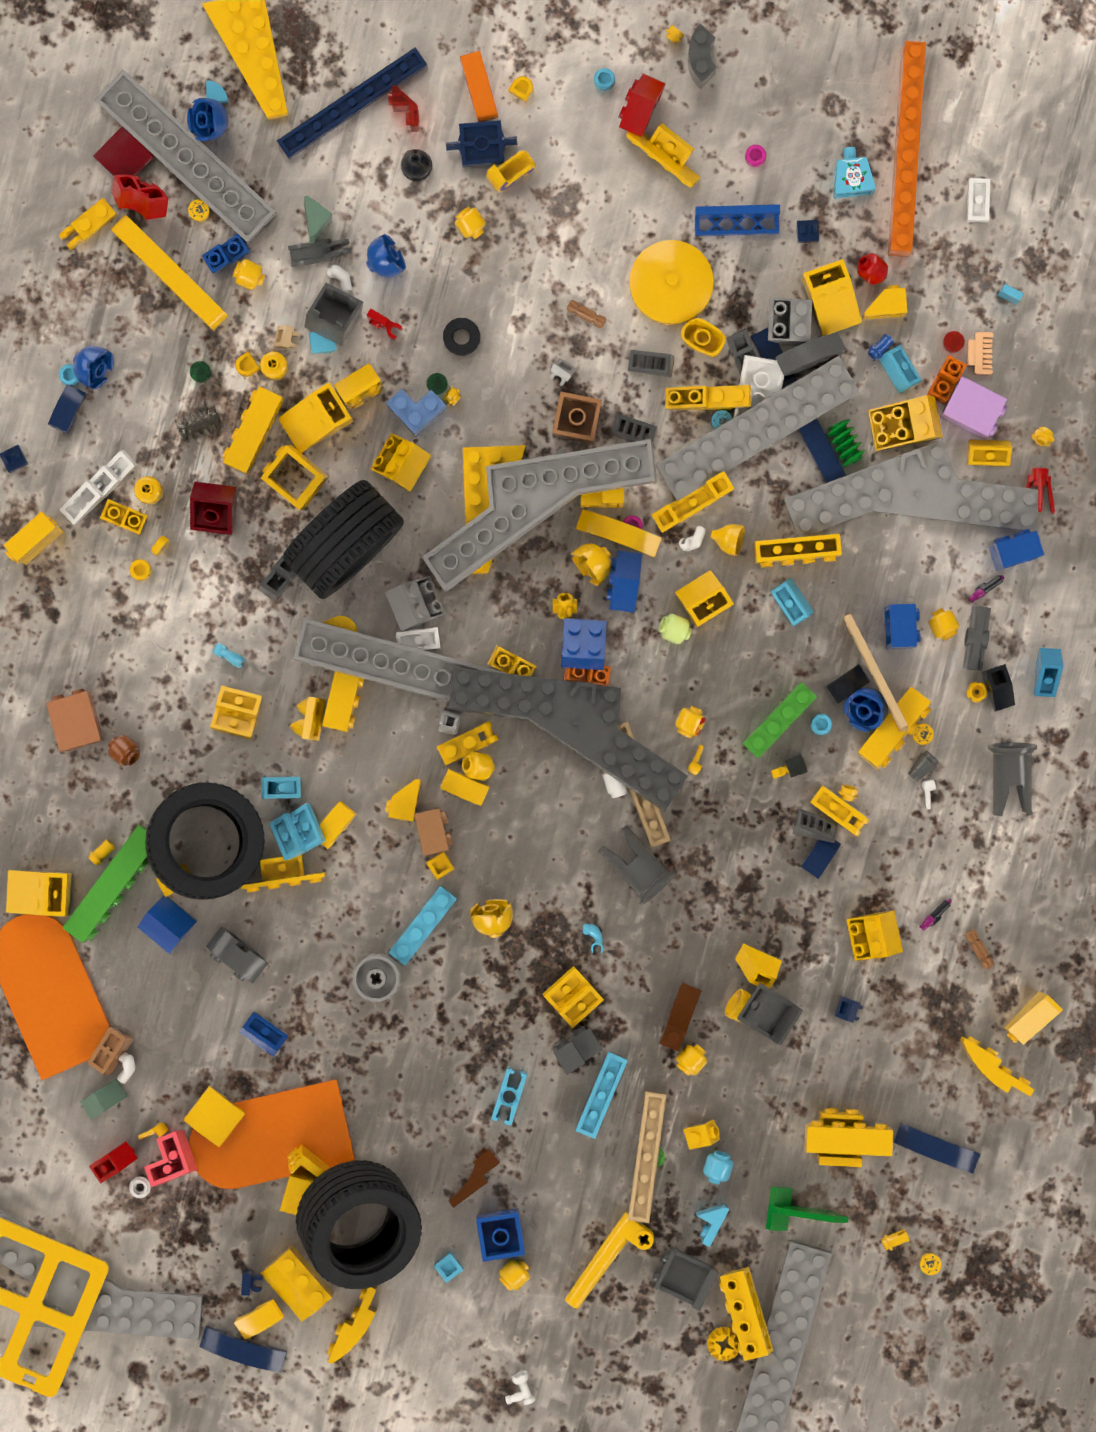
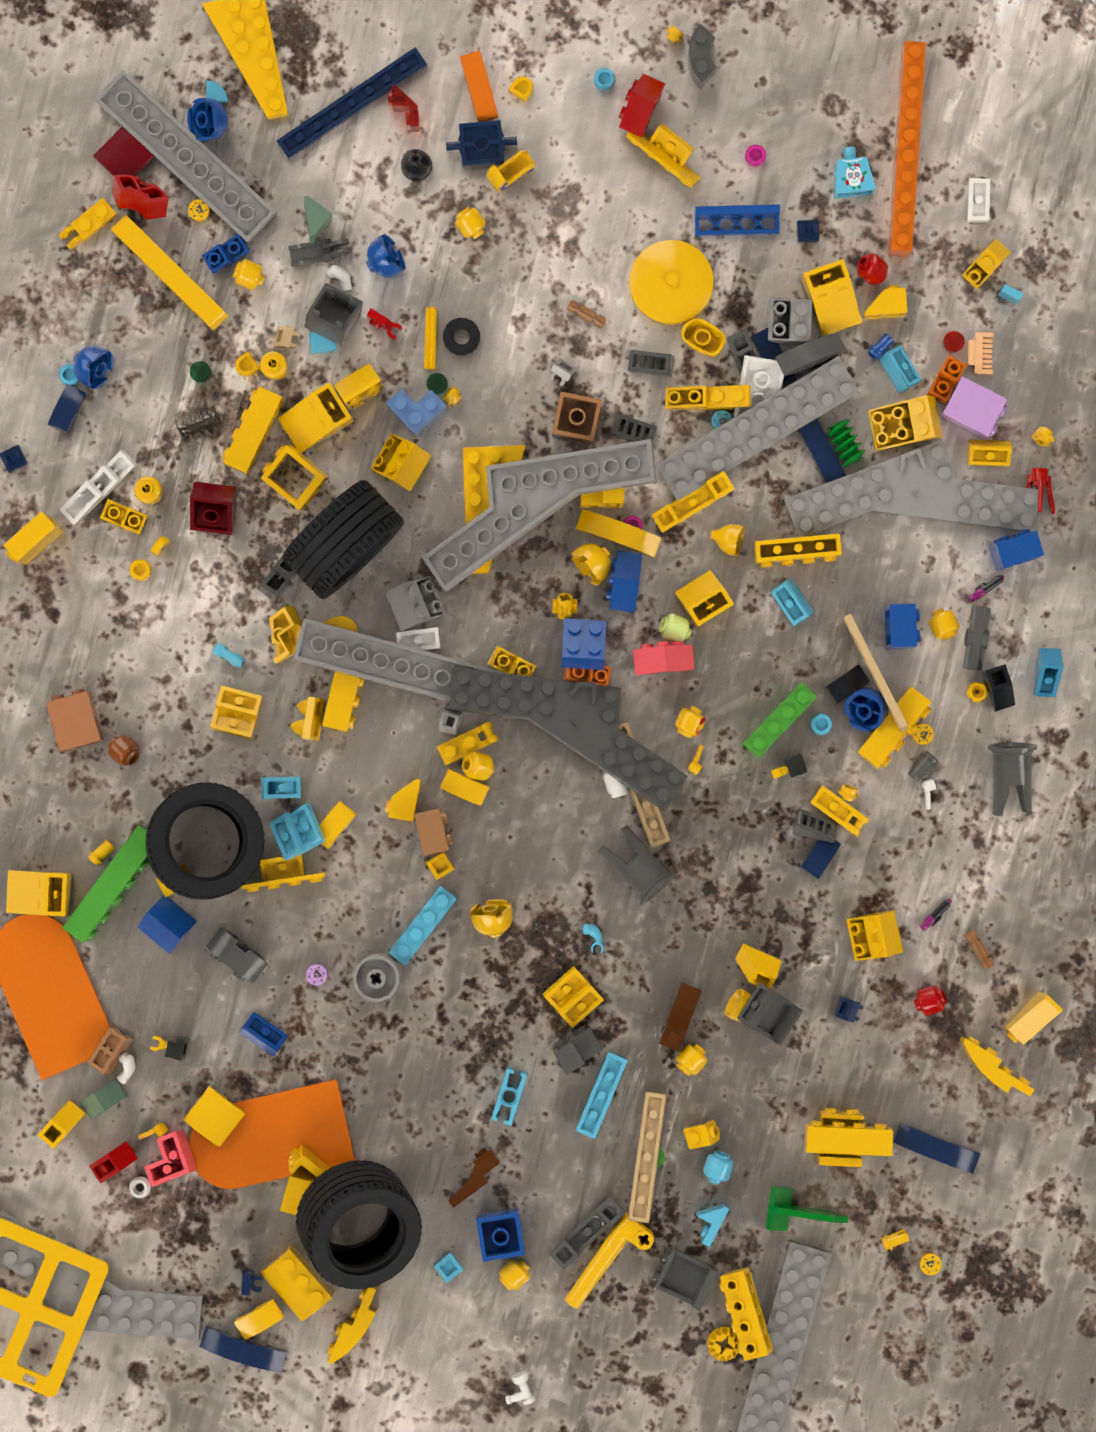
white arm [679,526,707,551] -> none
none -> yellow slope [37,1100,86,1149]
none -> pearl dark grey piece [150,1035,189,1061]
none -> yellow slope [269,606,302,664]
none -> lavender tile [306,964,328,986]
none -> yellow axle [424,307,437,370]
none -> dark grey slope [549,1197,626,1270]
none -> coral brick [633,641,695,675]
none -> red head [914,985,947,1016]
none -> yellow slope [962,239,1011,289]

